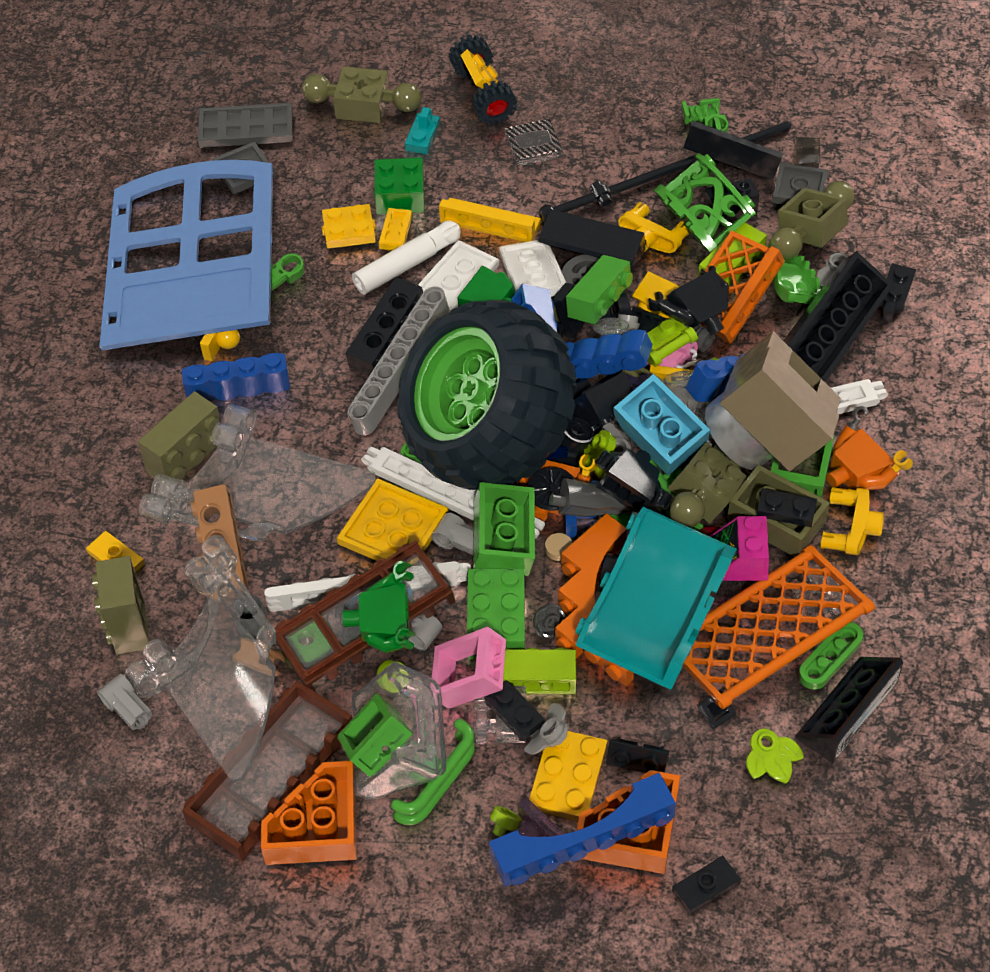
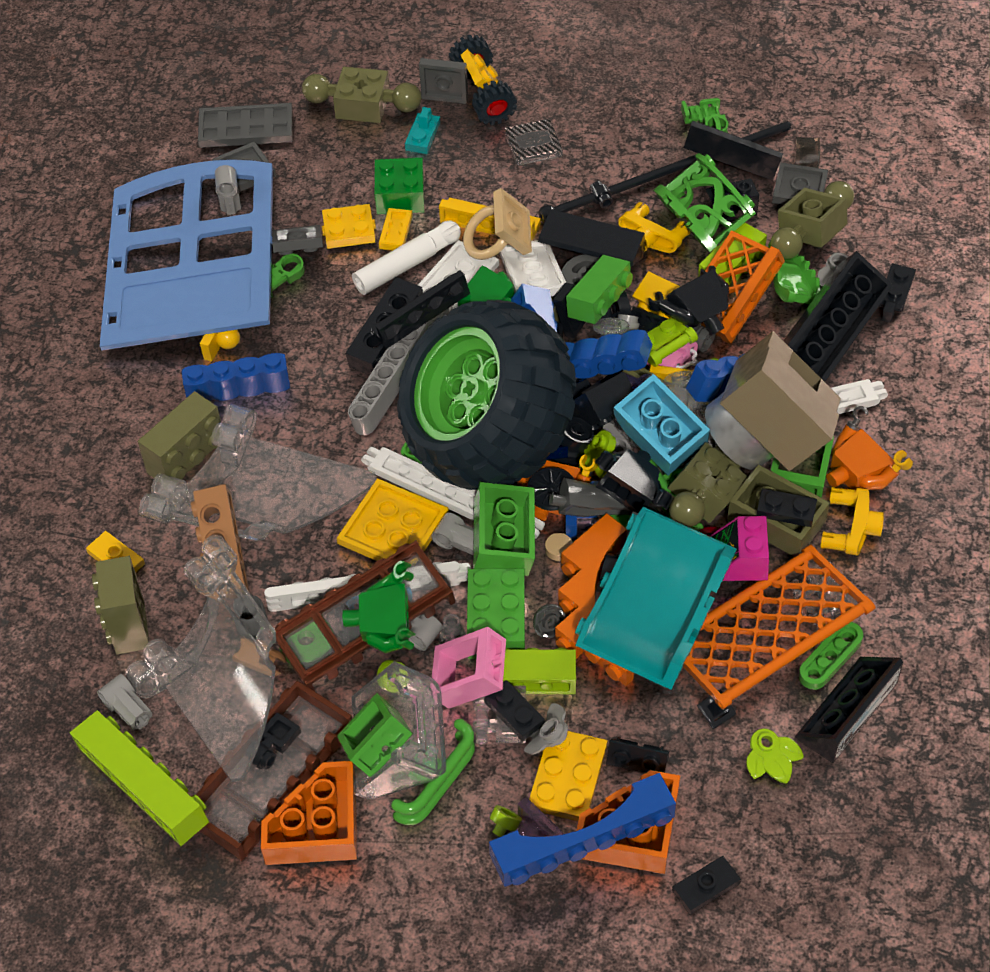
none -> lime brick [69,710,209,846]
none -> light grey piece [215,165,242,215]
none -> black plate [246,712,301,769]
none -> dark grey plate [272,225,323,255]
none -> black fence [371,270,470,349]
none -> dark grey plate [419,58,468,104]
none -> clear cone [439,614,466,644]
none -> tan tile [463,188,532,260]

